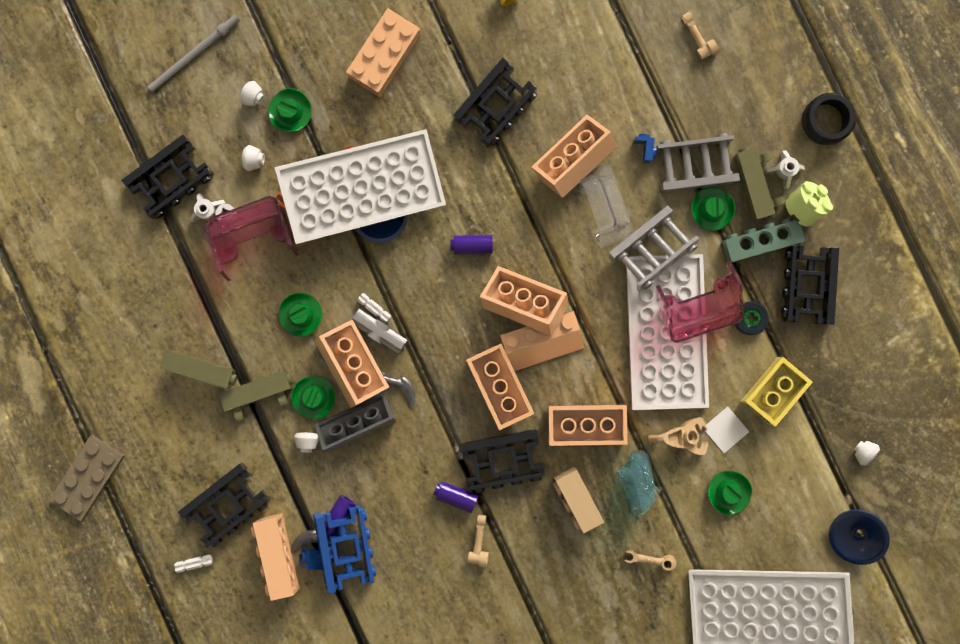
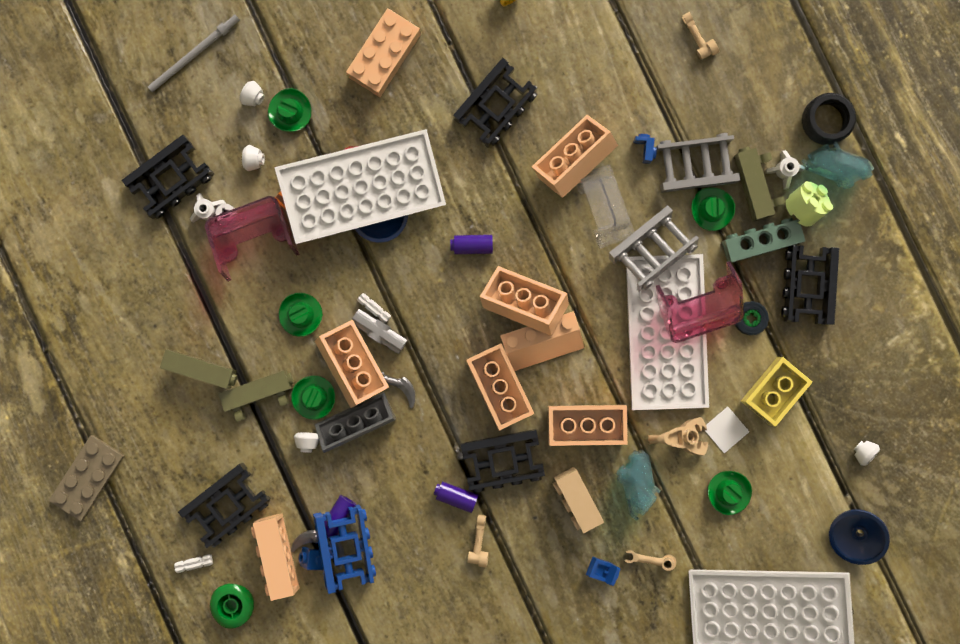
none -> green hat [210,584,254,629]
none -> blue bracket [586,557,620,586]
none -> clear light blue brick [801,142,874,190]

